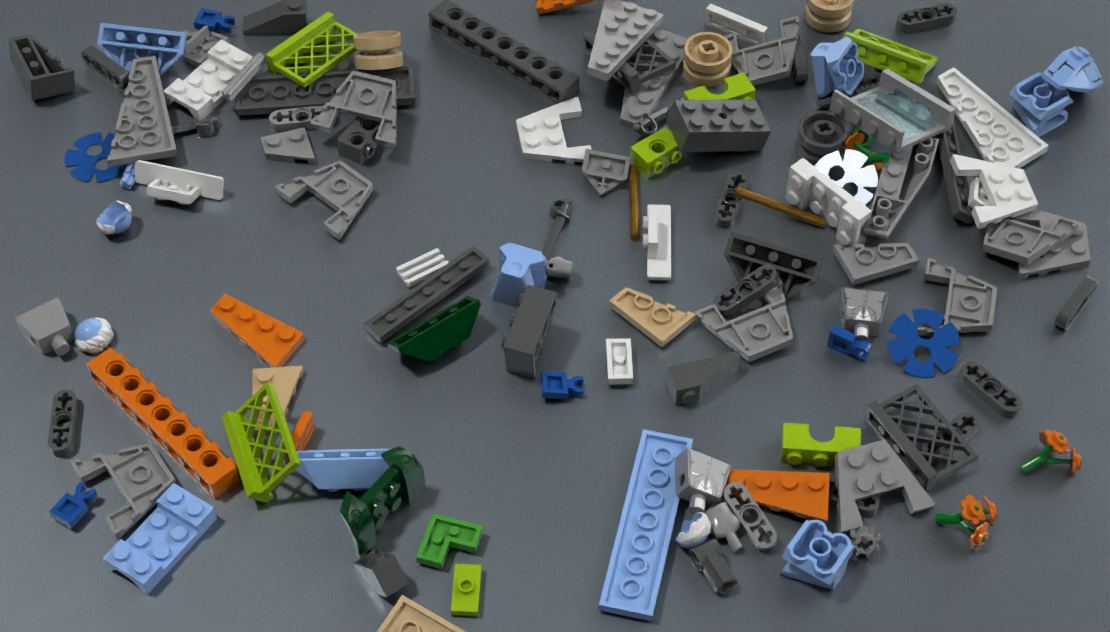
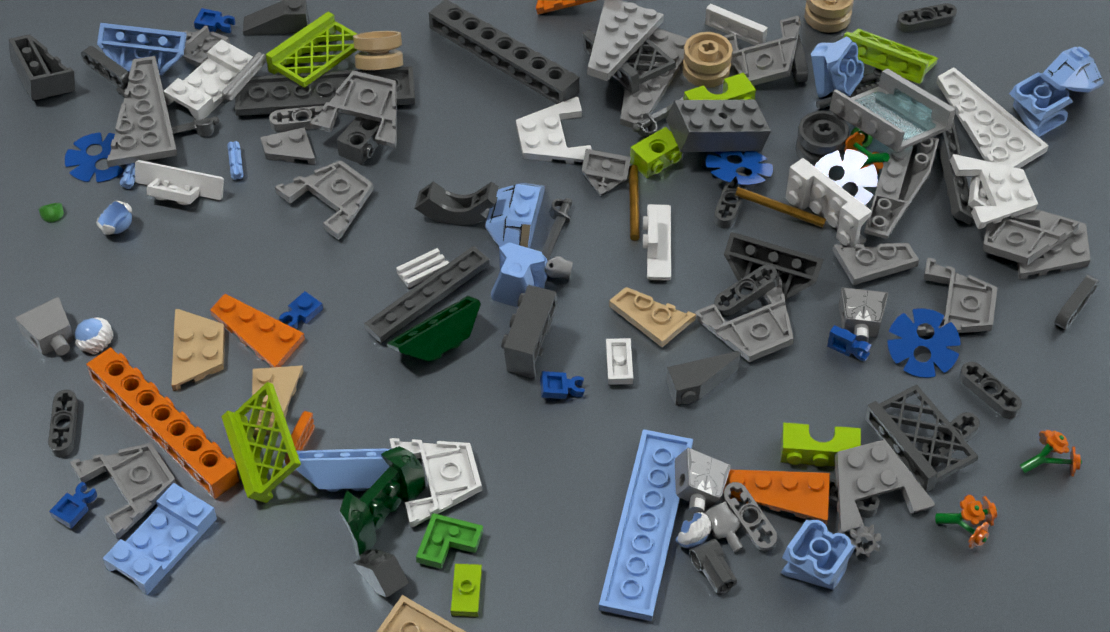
none -> bright green piece [38,203,64,222]
none -> tan wing [171,309,225,391]
none -> light blue axle [227,141,244,180]
none -> blue plate [279,291,323,329]
none -> white wing [390,438,482,528]
none -> dark grey arch [414,181,499,225]
none -> light blue wedge [485,183,545,248]
none -> blue piece [706,151,773,185]

